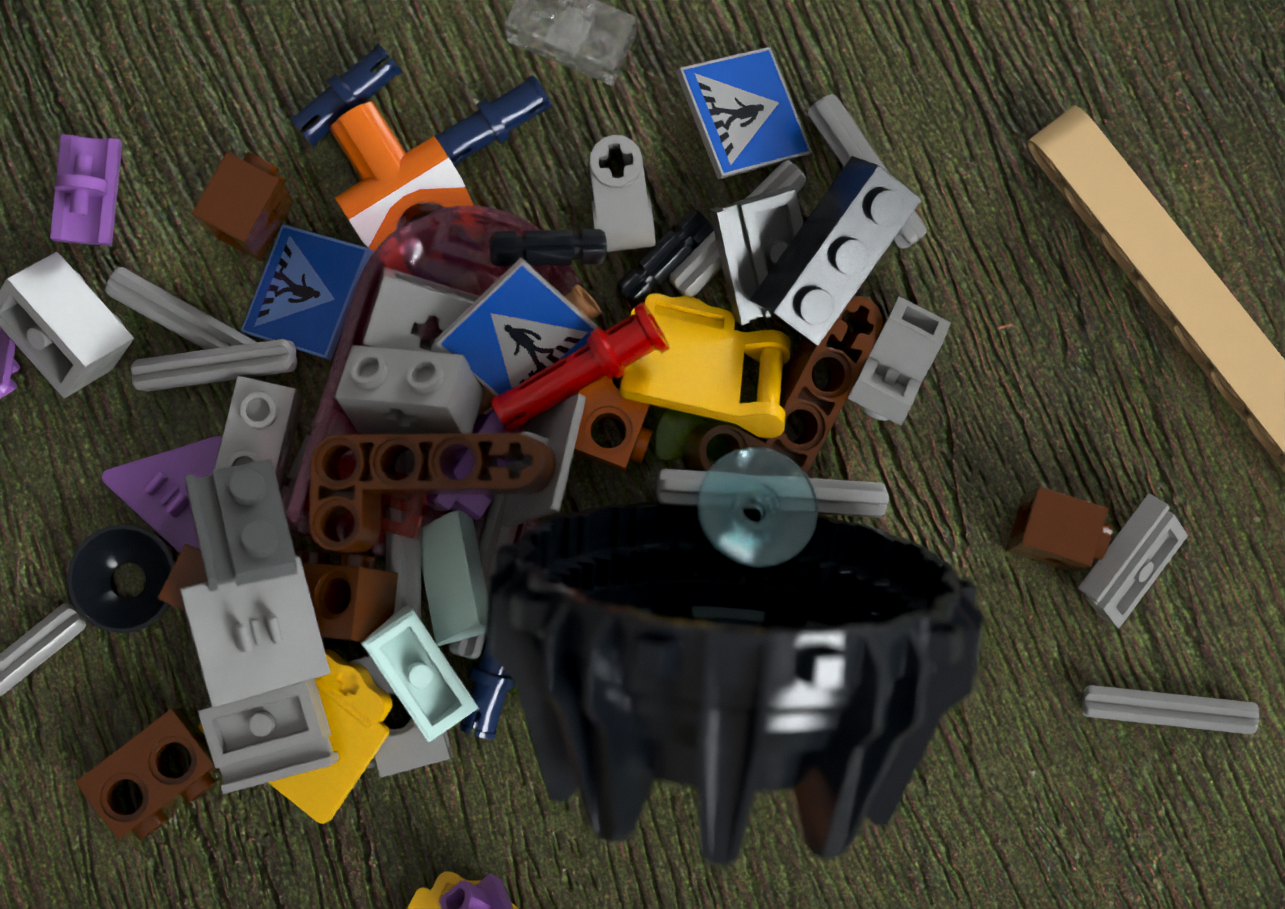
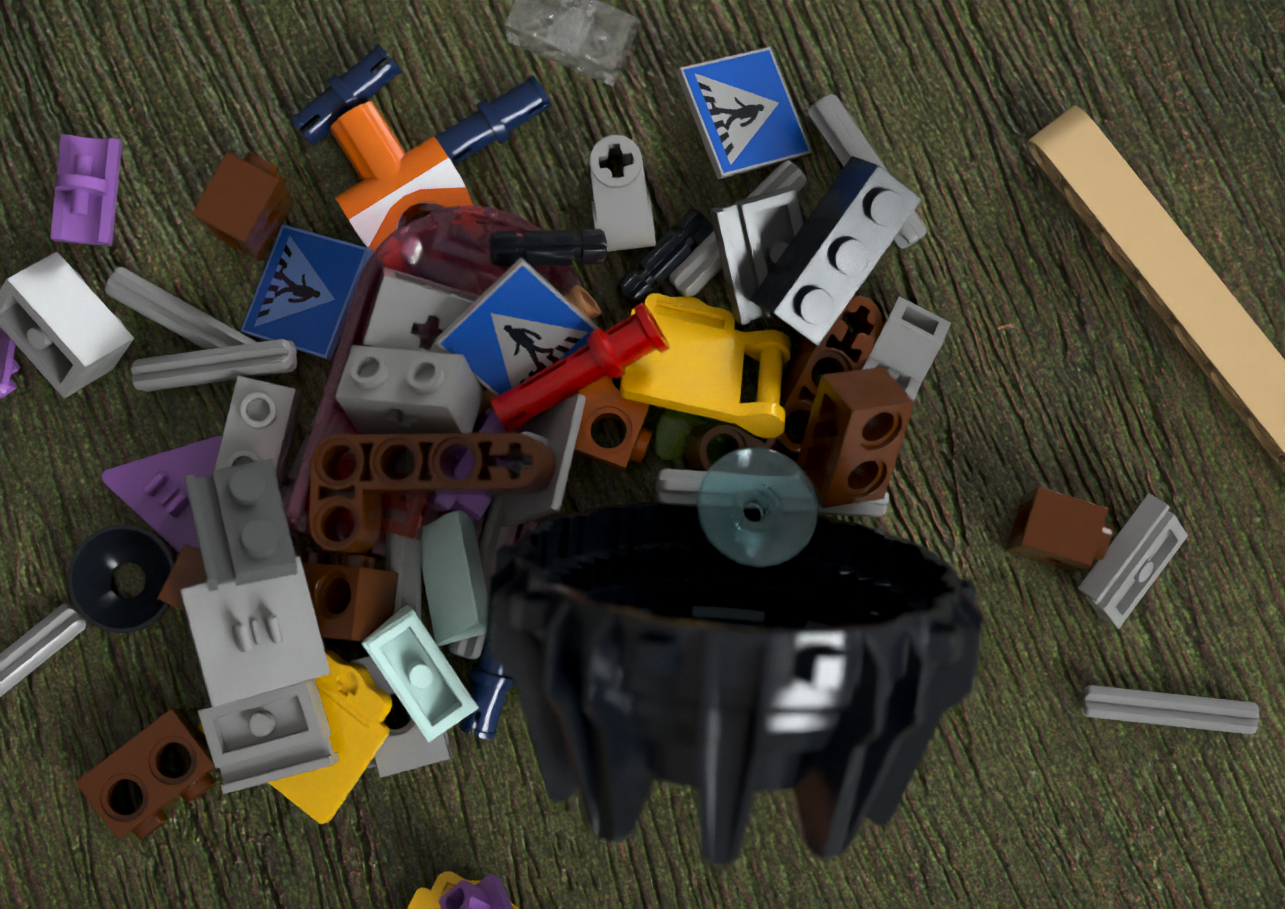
none -> reddish brown brick [794,367,914,508]

